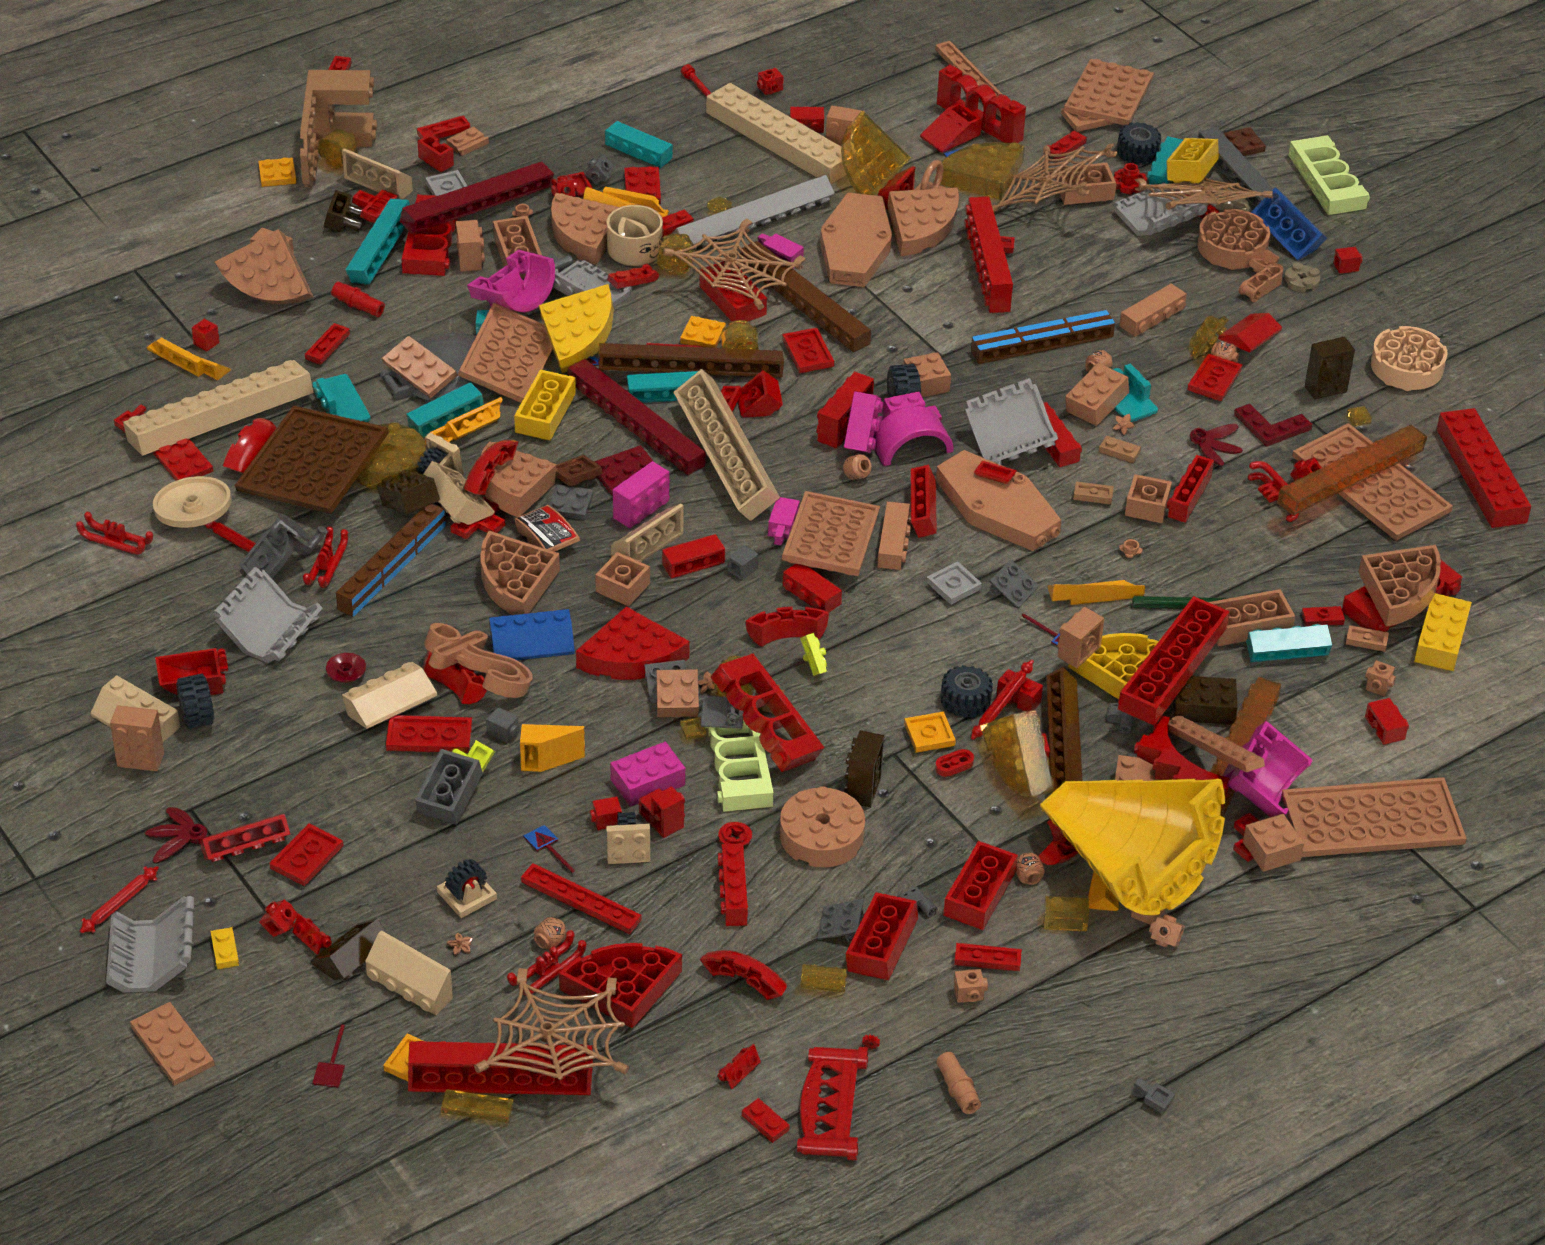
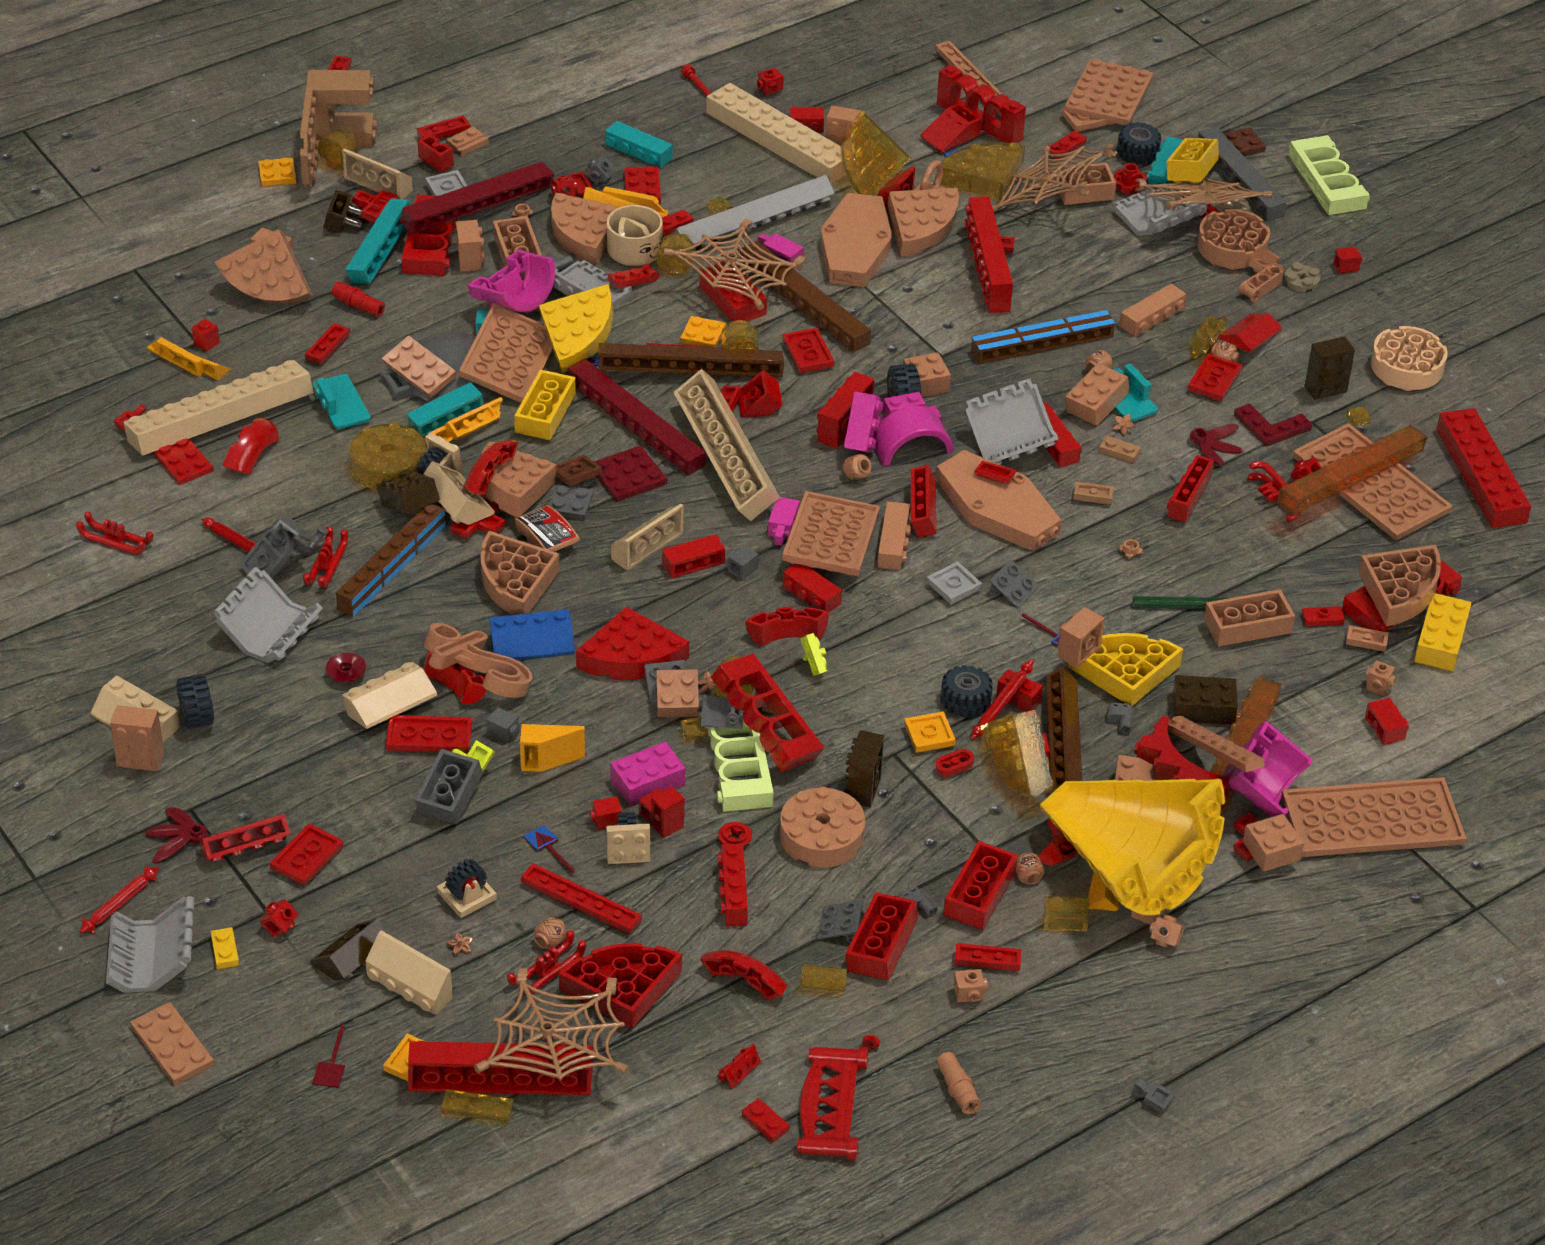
tan dish [153,476,232,528] -> none
red piece [155,648,229,695] -> none
reddish brown plate [234,405,389,514] -> none
red hinge [293,913,332,954] -> none
nougat brick [595,552,650,606] -> none
dark pink brick [613,461,670,528] -> none
teal brick [627,371,698,403] -> none
light orange wedge [1048,580,1145,605] -> none
red brick [1118,596,1230,725] -> none
nougat brick [1125,474,1172,523] -> none
brick [1246,624,1332,662] -> none
blue slope [1251,187,1327,260] -> none

